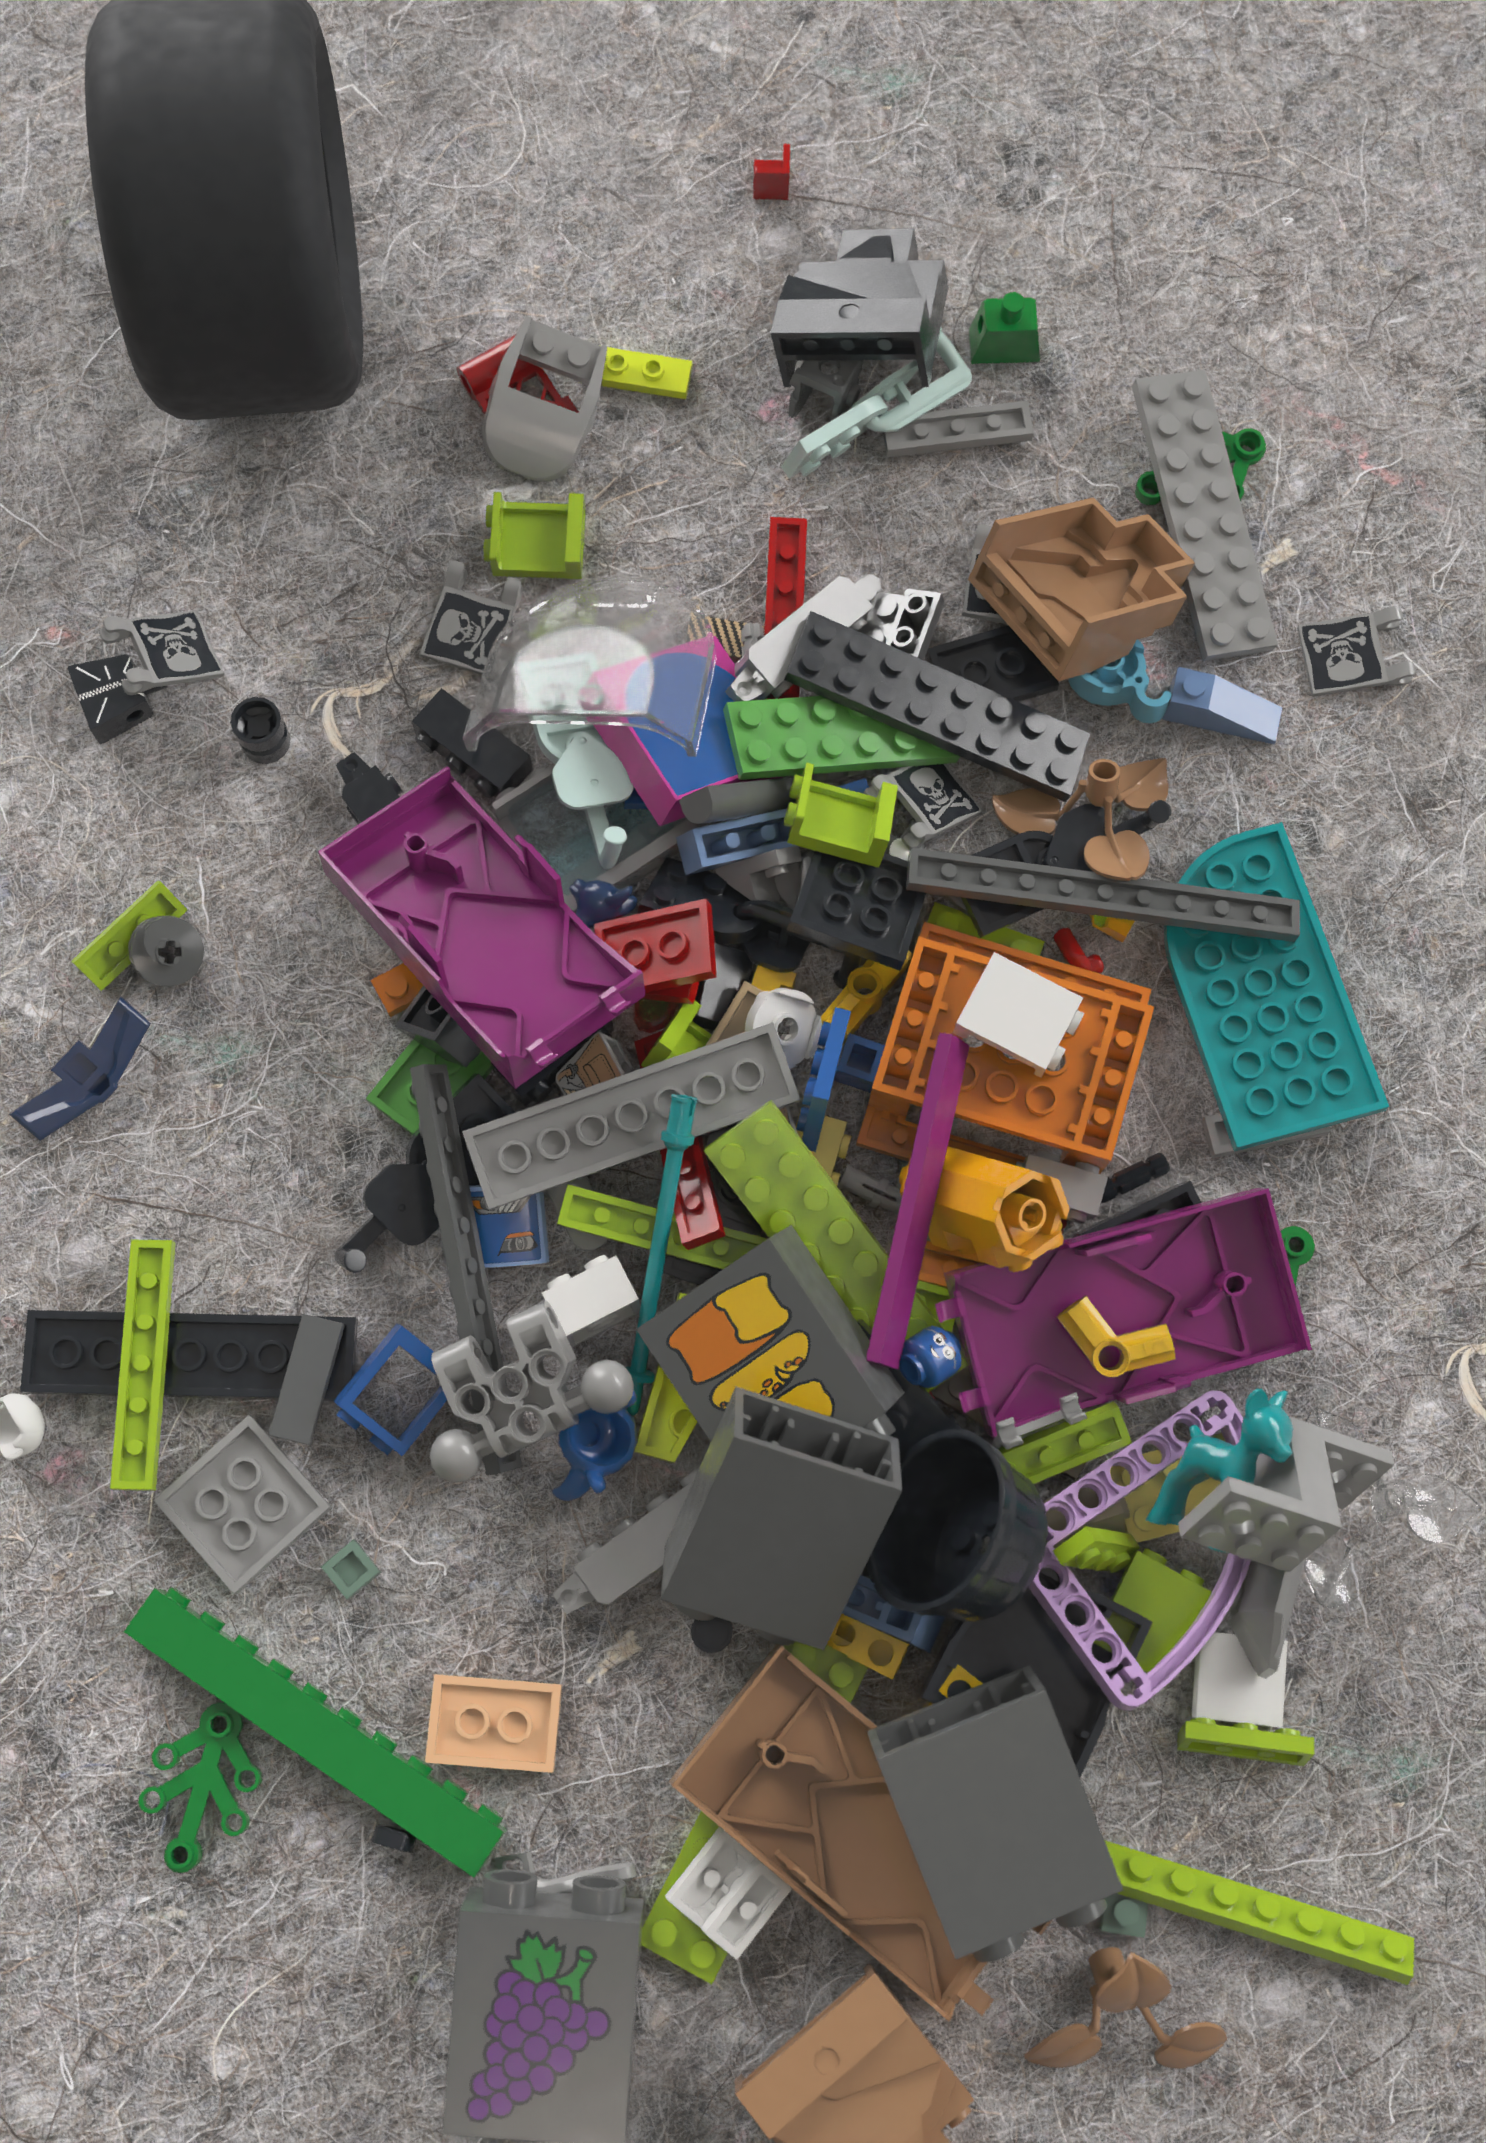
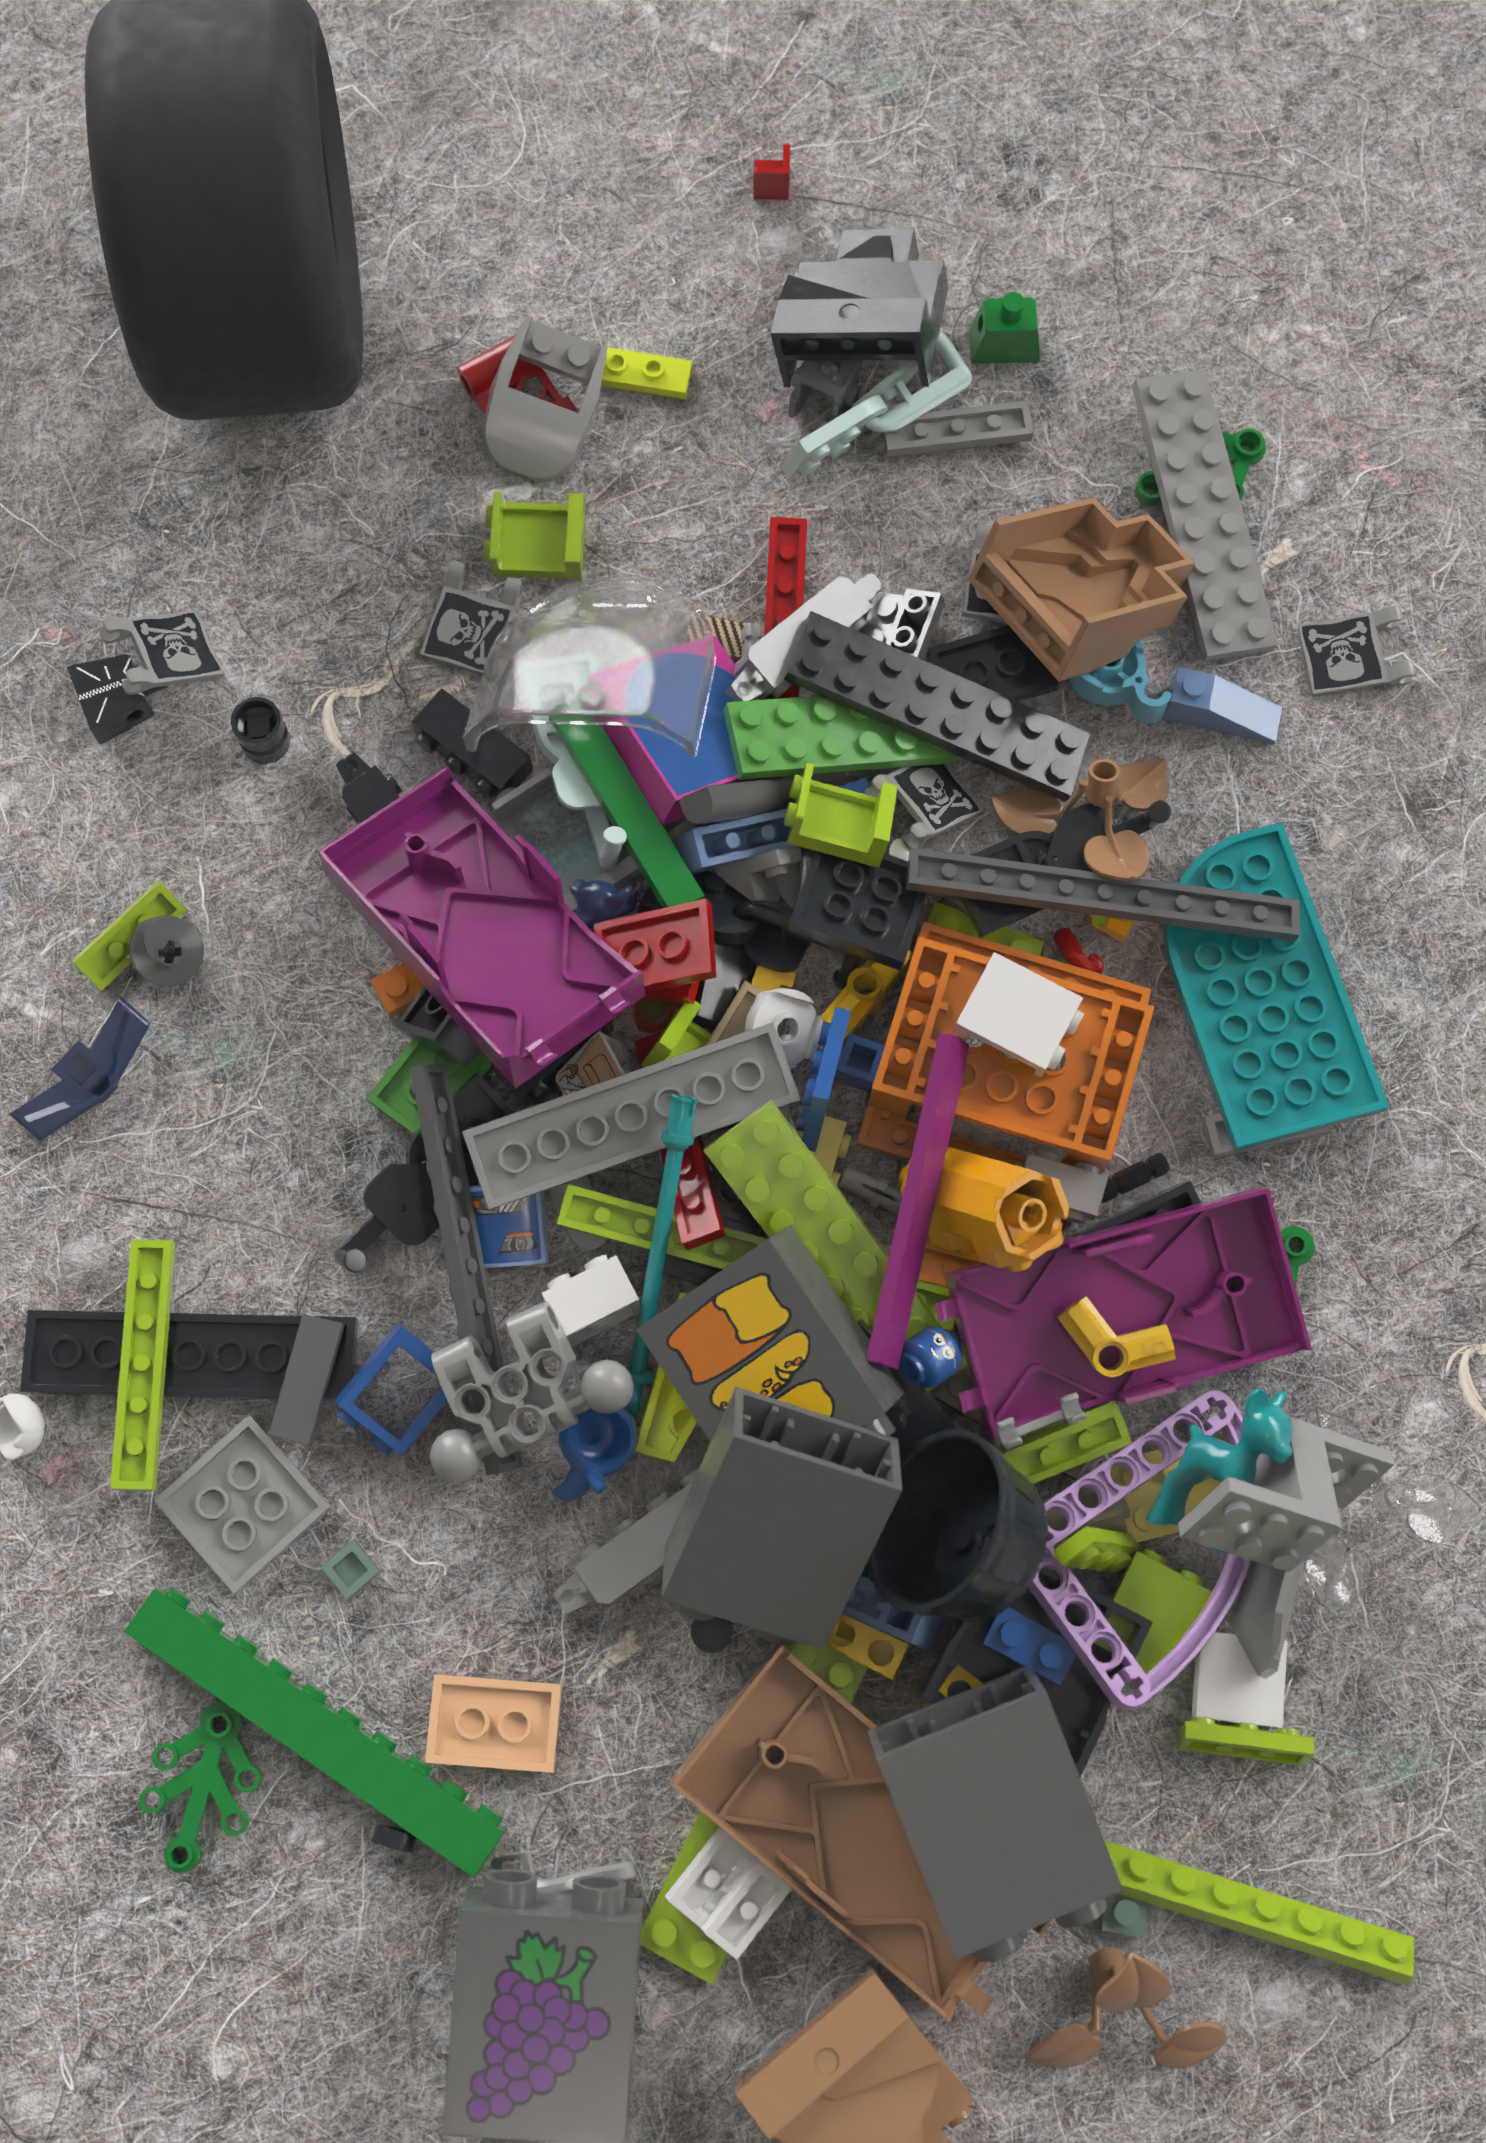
none -> green tile [549,697,705,908]
none -> blue brick [978,1607,1076,1686]

